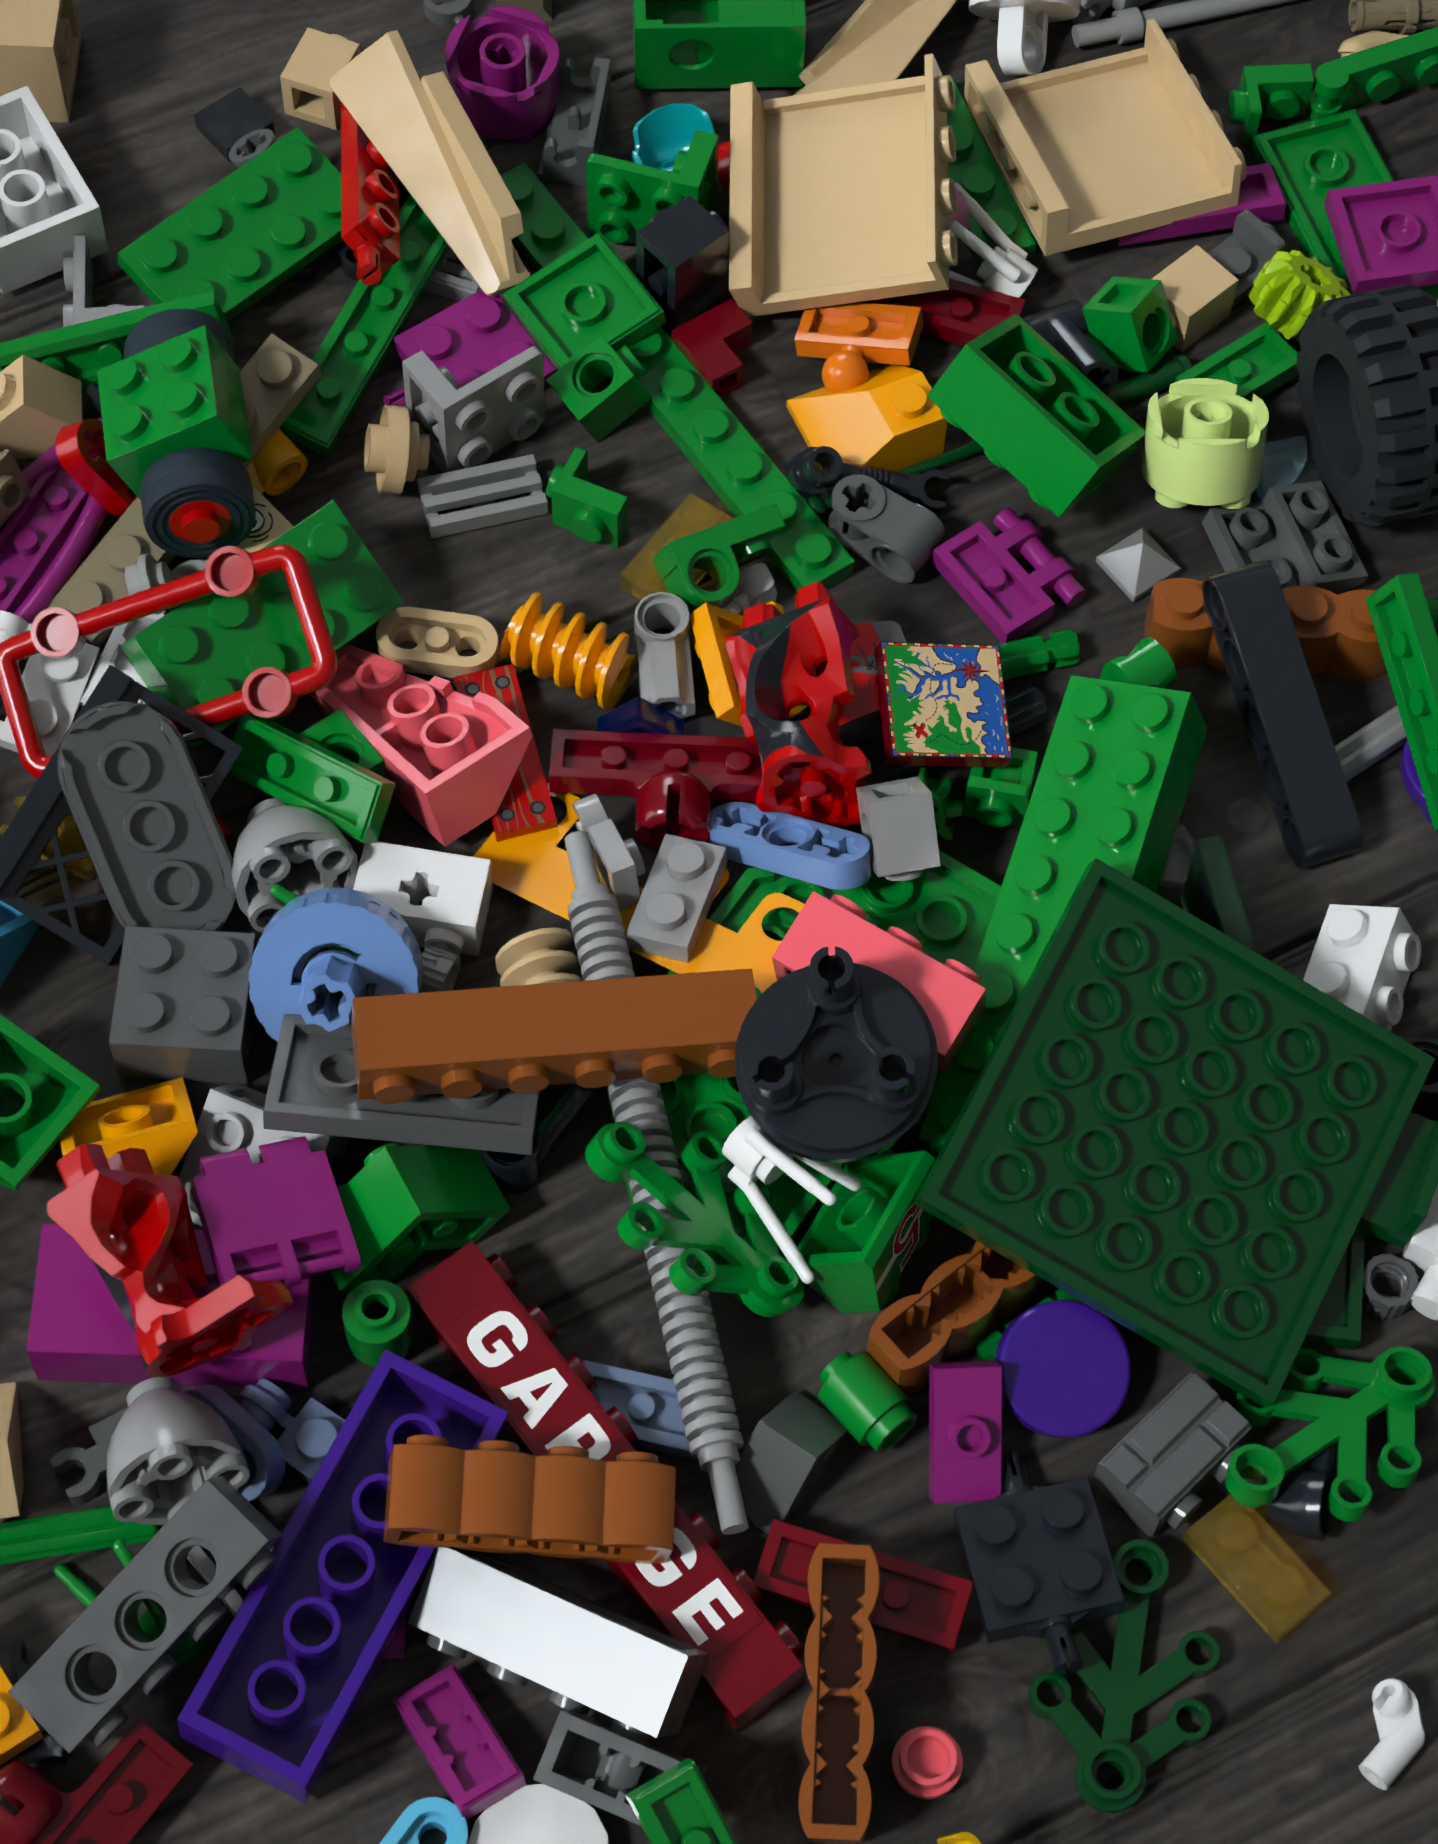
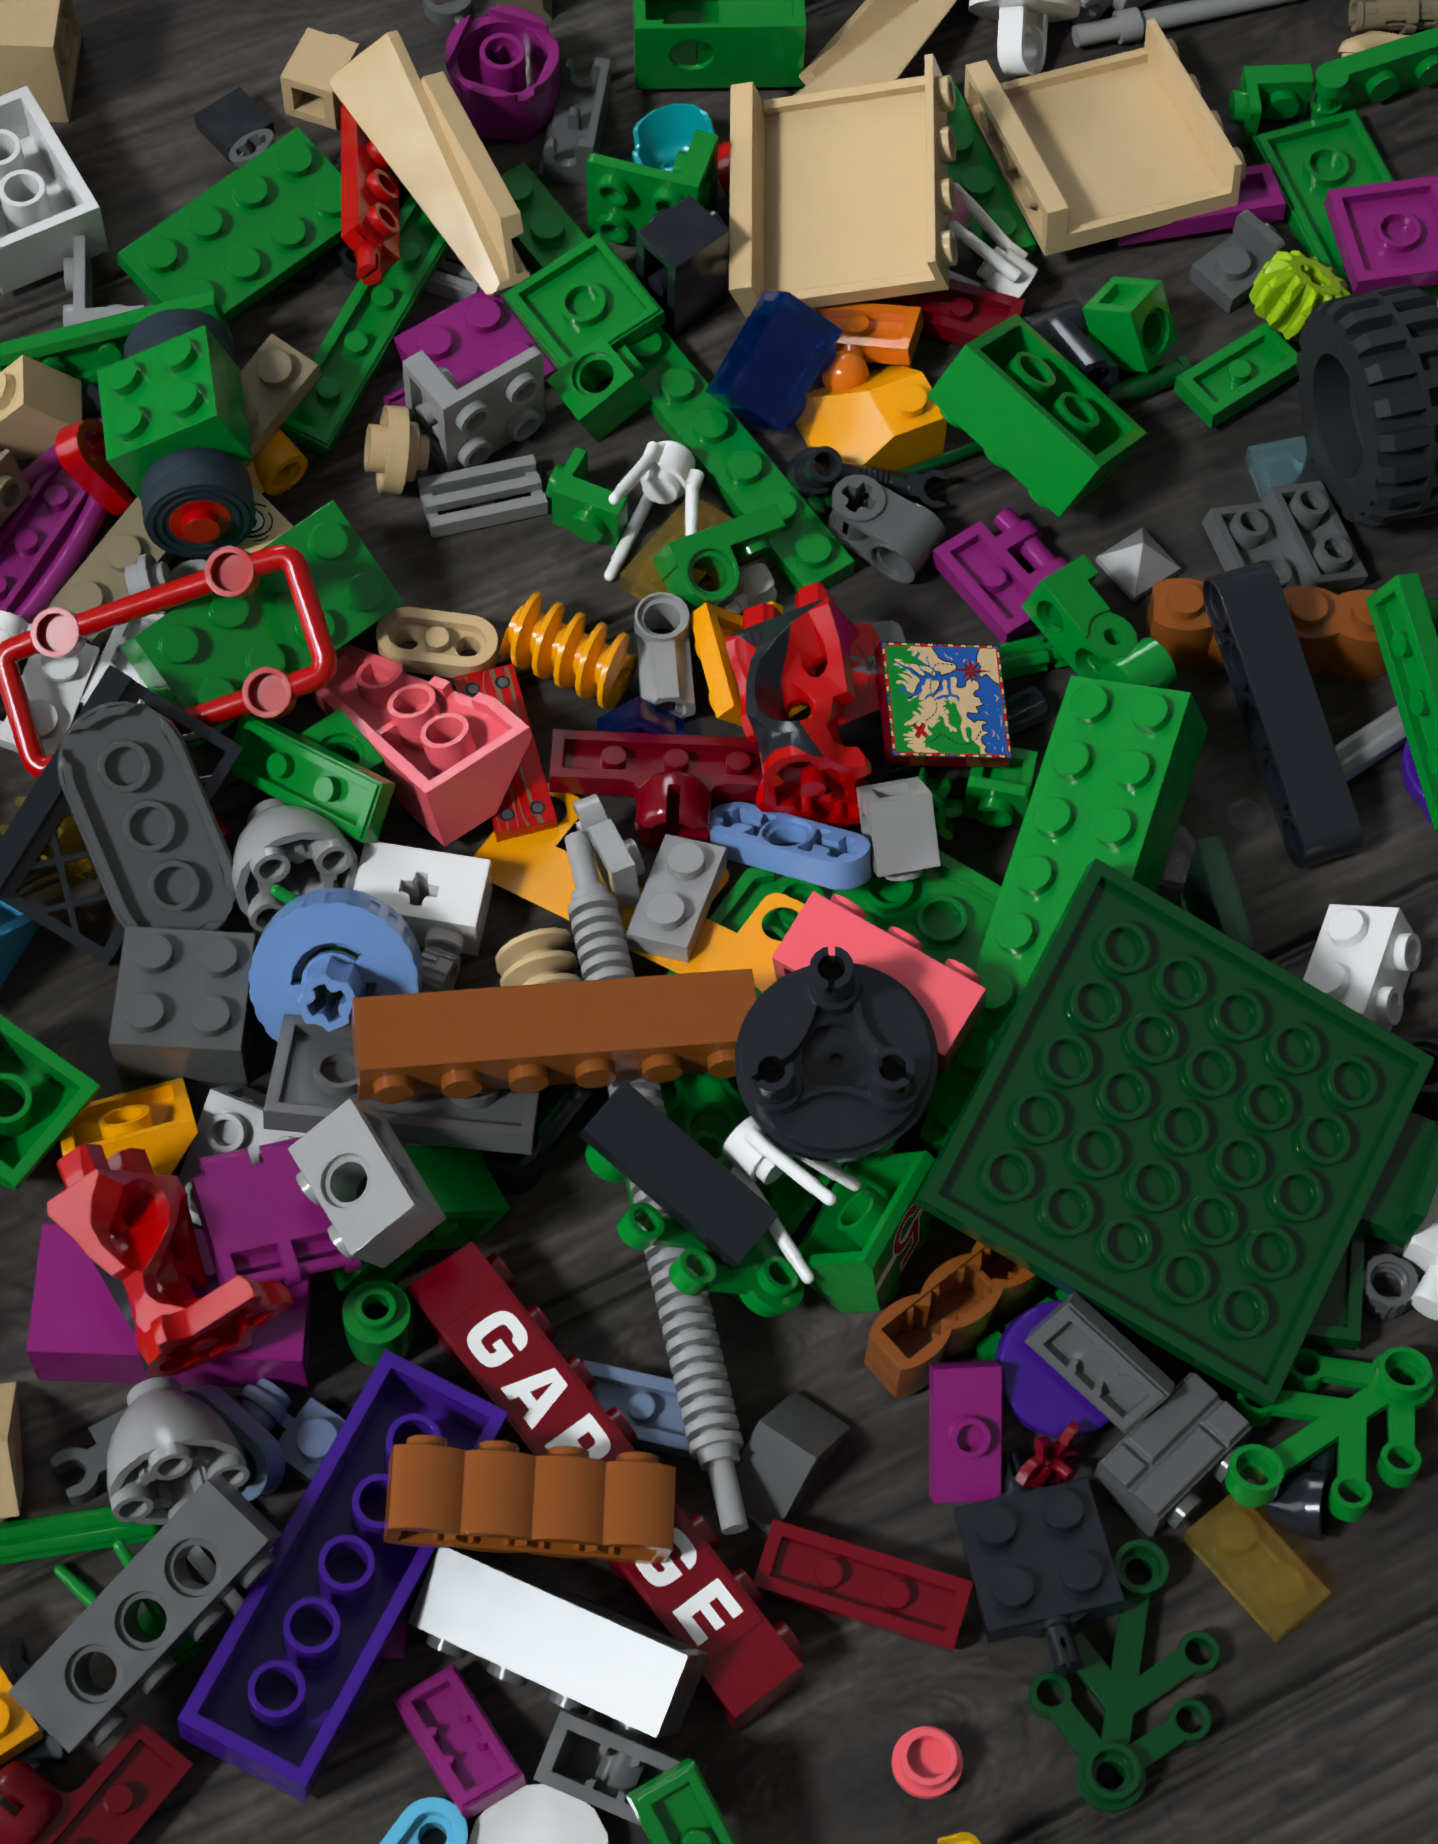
dark red piece [671,298,753,398] -> none
dark orange brick [798,1543,880,1844] -> none
green brick [818,1351,918,1454] -> none
yellowish green brick [1141,378,1269,509] -> none
tan brick [1152,245,1238,352] -> none
white arm [1359,1678,1425,1790] -> none
none -> light grey brick [288,1098,447,1268]
none -> black tile [578,1080,779,1269]
none -> white plant [604,440,705,582]
none -> clear blue brick [705,290,843,433]
none -> dark red plant [1014,1420,1082,1487]
none -> green leg [1021,554,1138,679]
none -> dark grey plate [1025,1291,1175,1434]

